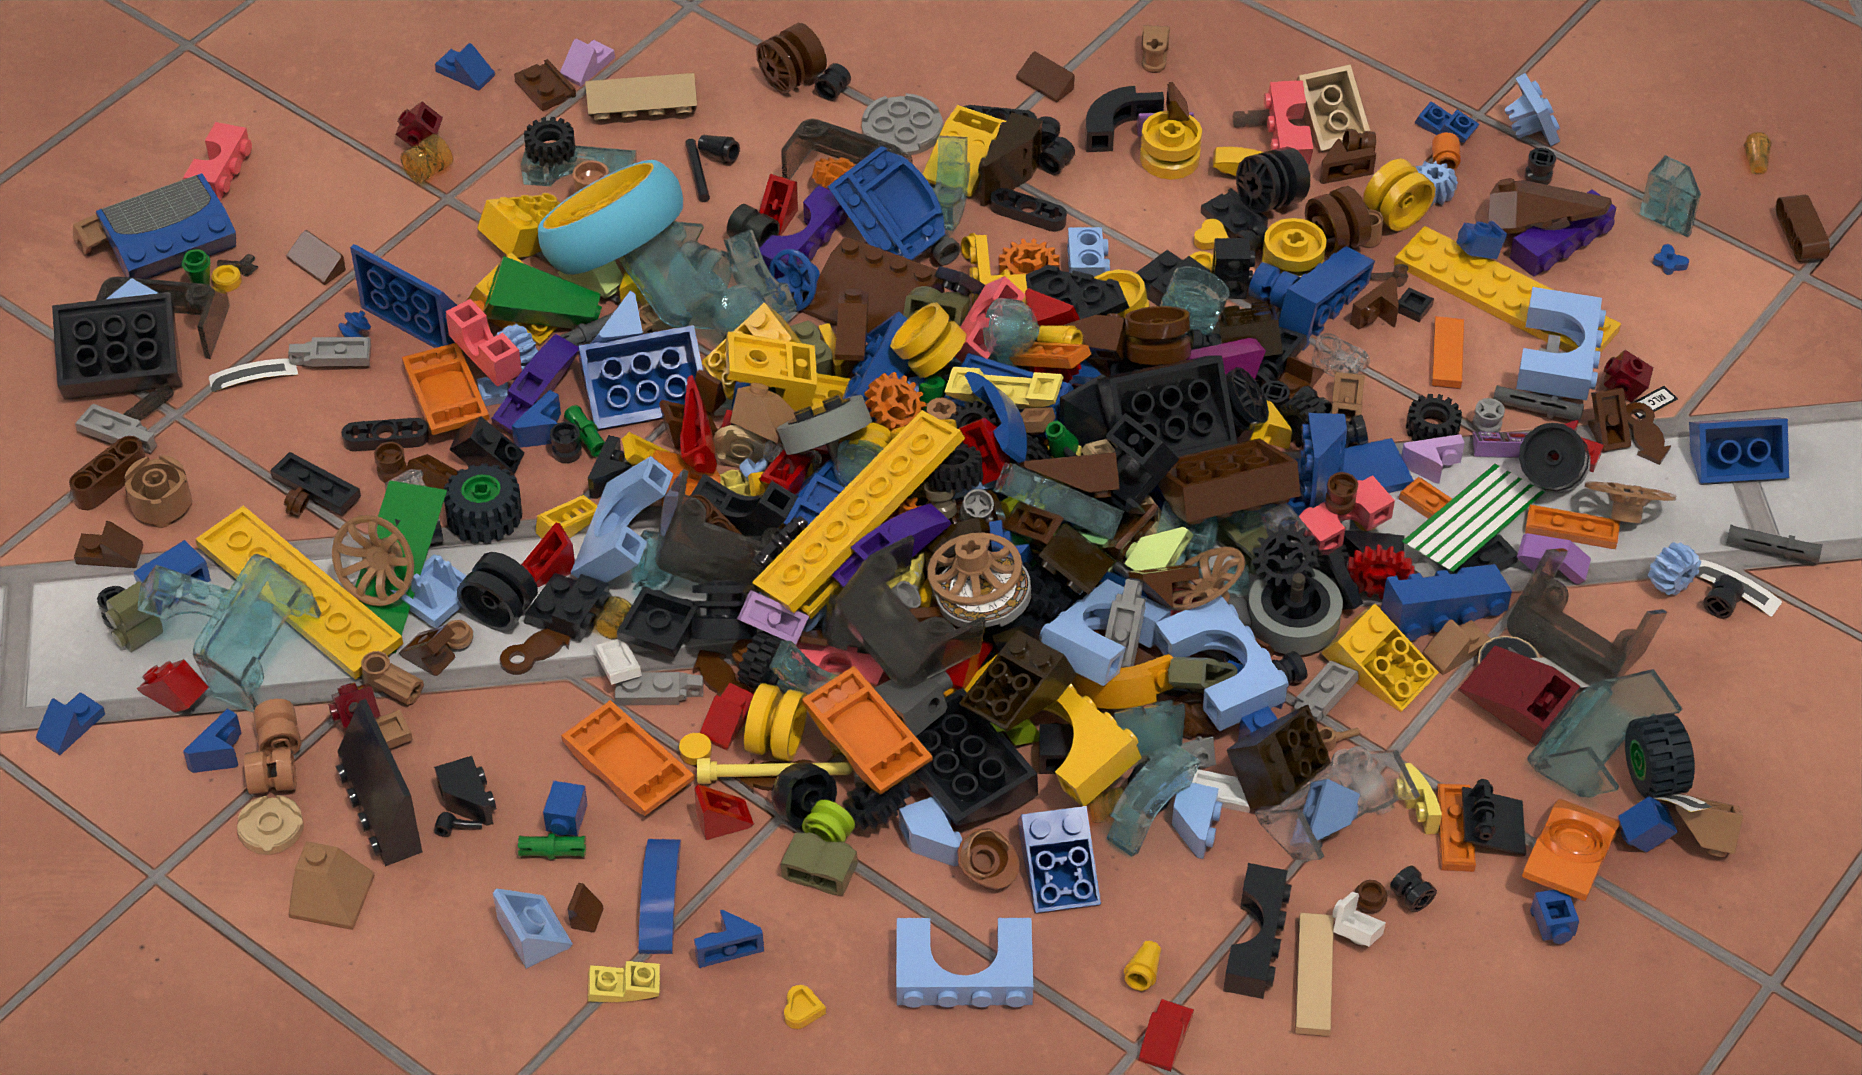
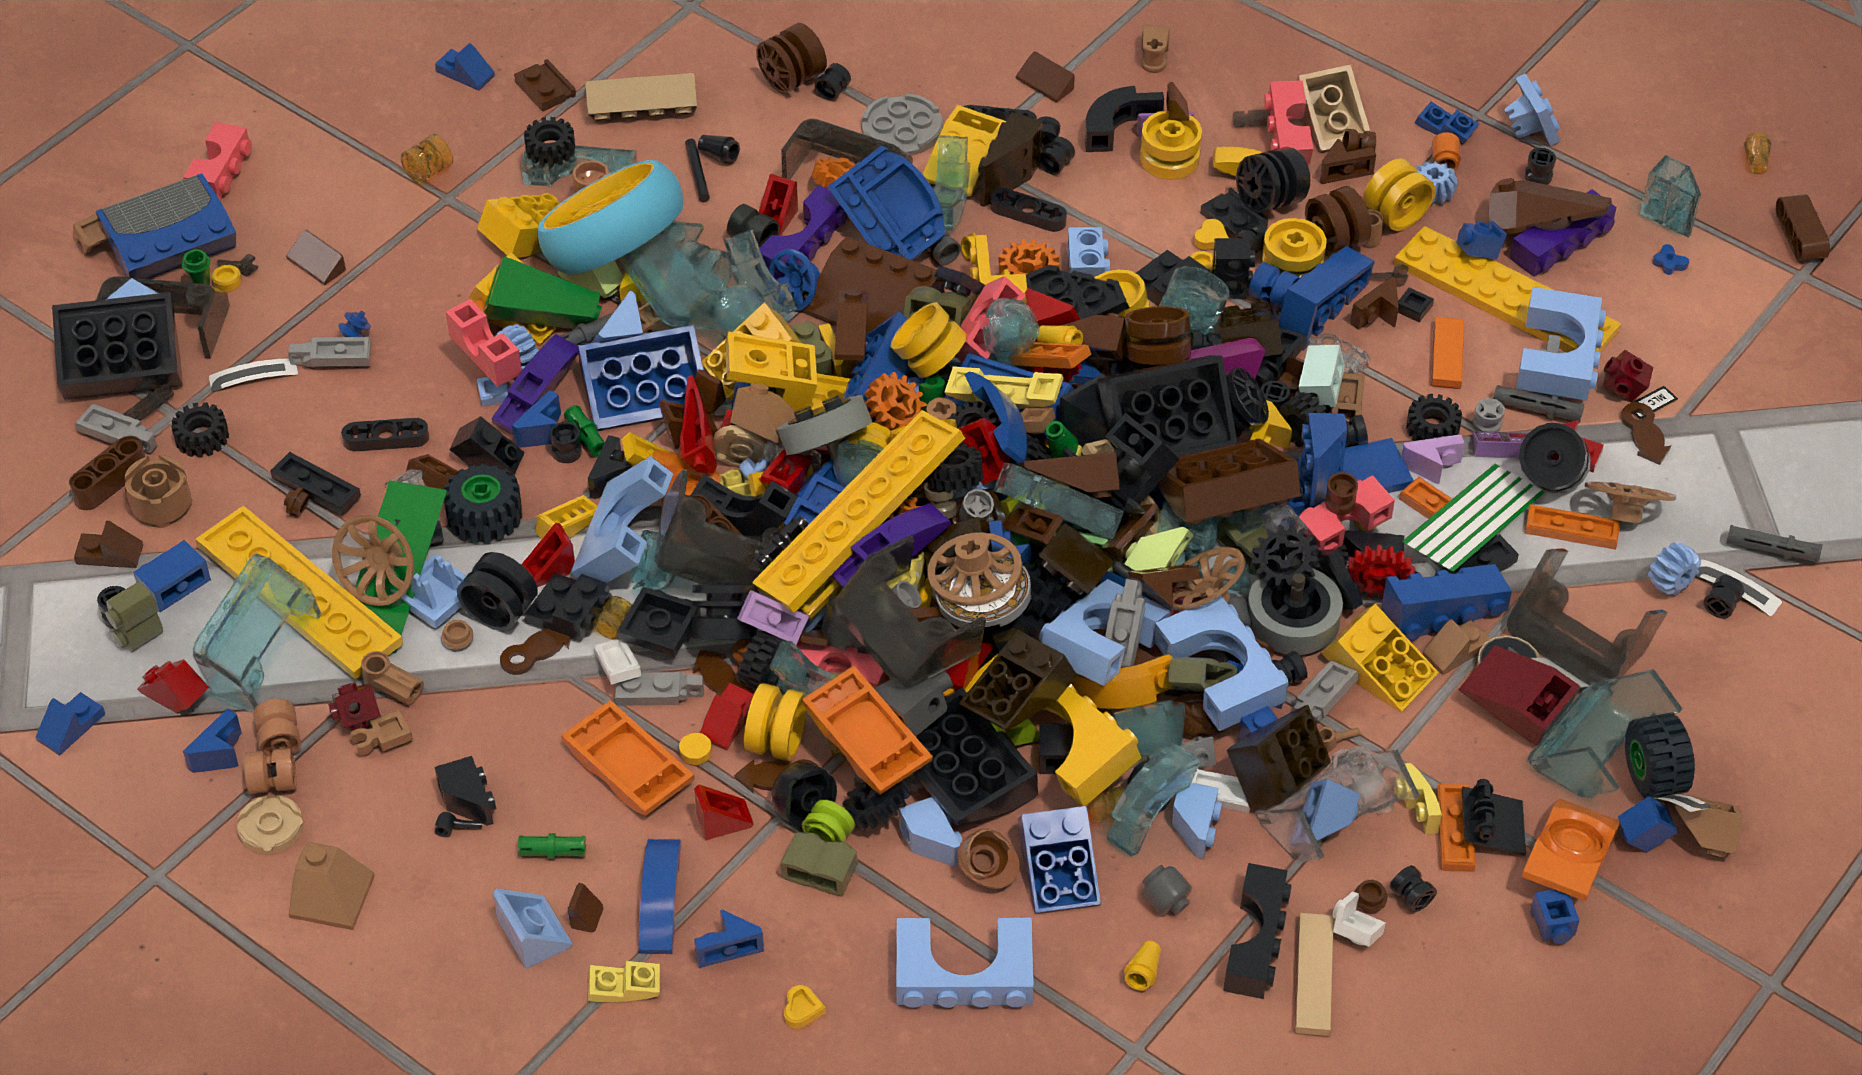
clear light blue arch [137,565,273,649] -> none
black slope [335,699,423,867] -> none
blue slope [350,244,457,348] -> none
reddish brown wheel [374,442,407,483] -> none
dark red brick [395,101,443,151] -> none
reddish brown slope [399,624,455,676] -> none
orange slope [402,343,490,435] -> none
blue brick [543,781,588,836] -> none
lavender slope [560,39,615,87] -> none
light yellow piece [697,758,853,784] -> none
red slope [1138,999,1194,1072] -> none
medium lavender slope [1517,533,1591,585] -> none
reddish brown slope [1588,388,1632,452] -> none
blue slope [1689,417,1790,483] -> none
none -> black tyre [171,402,229,458]
none -> dark grey head [1142,865,1192,915]
none -> light aqua hinge [1299,345,1345,407]

